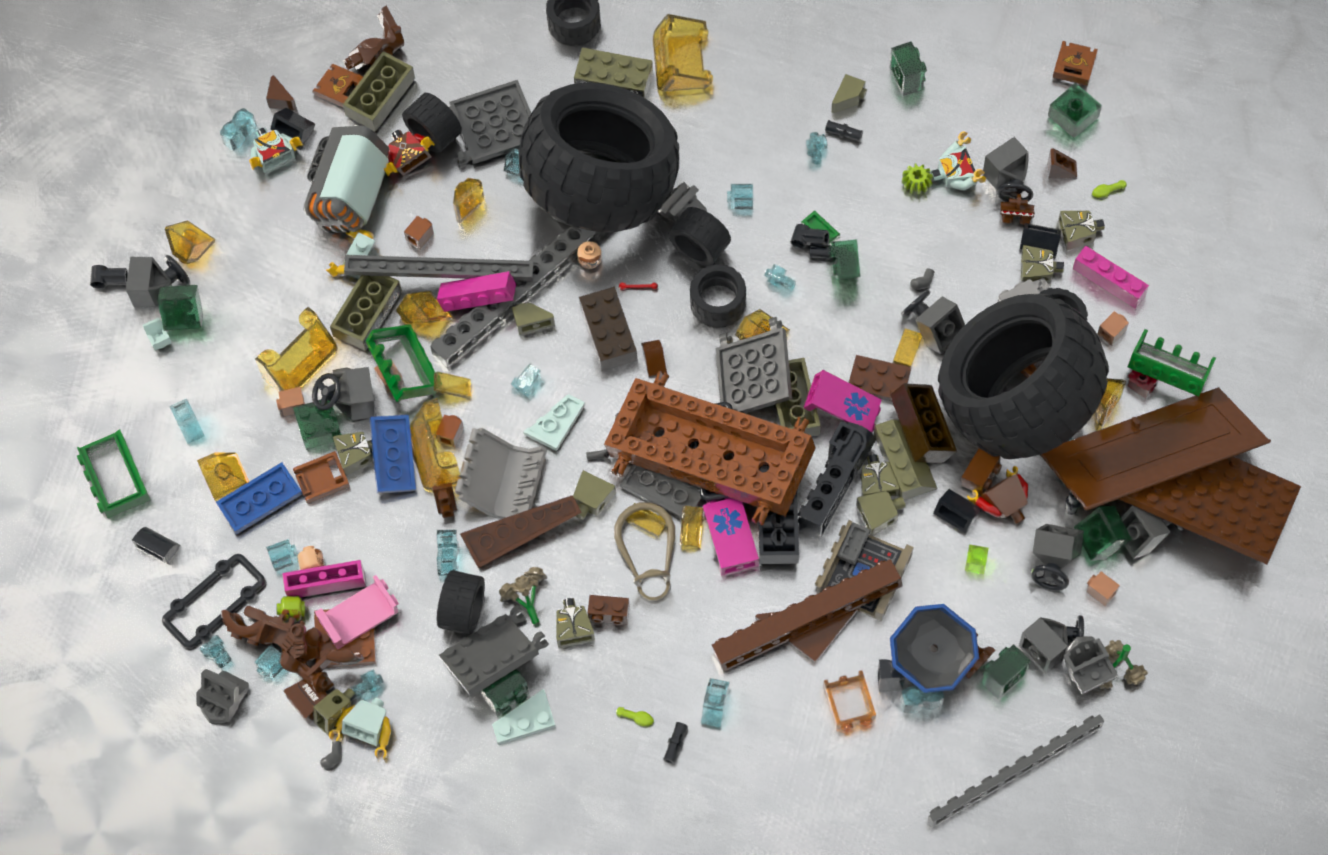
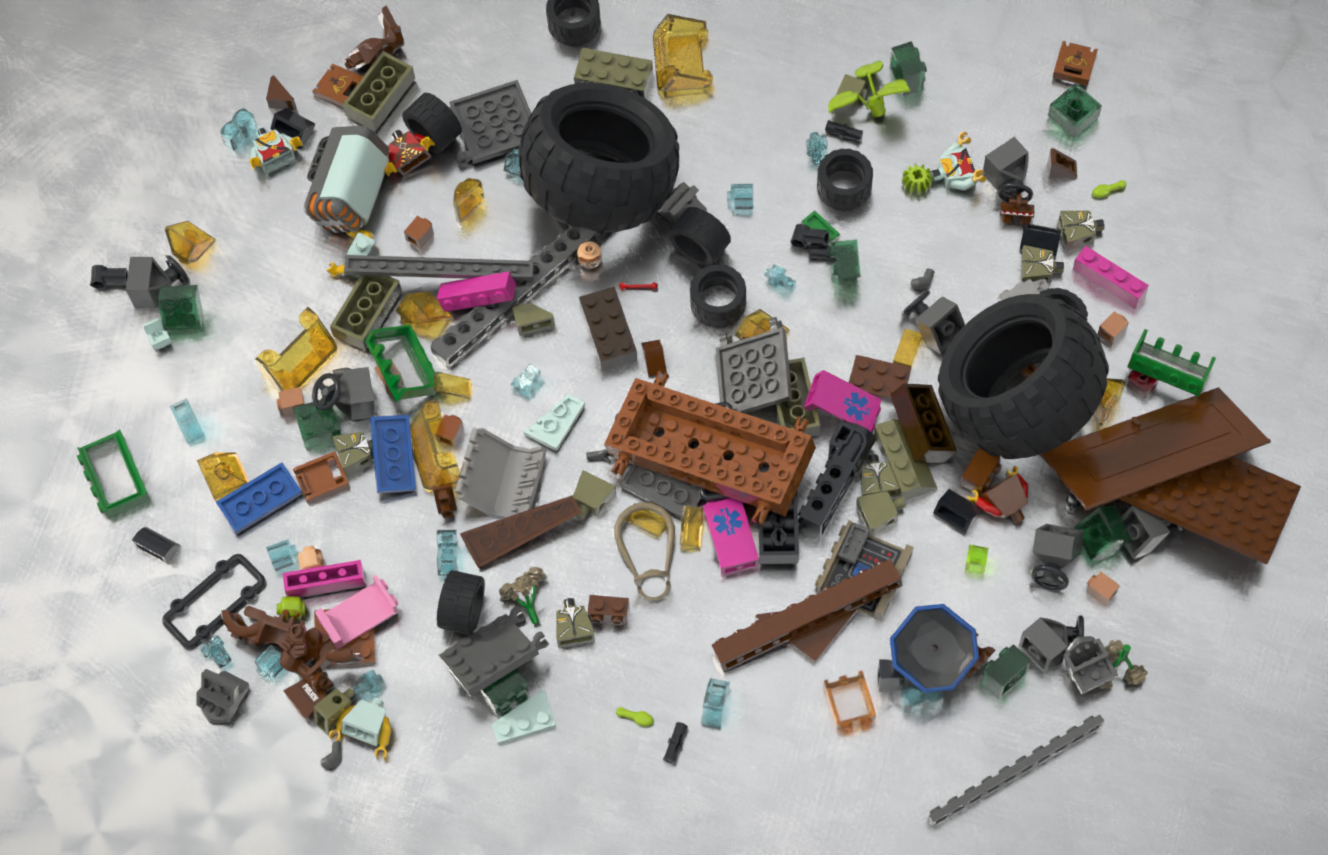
none -> black tyre [817,148,873,211]
none -> lime plant [828,60,910,117]

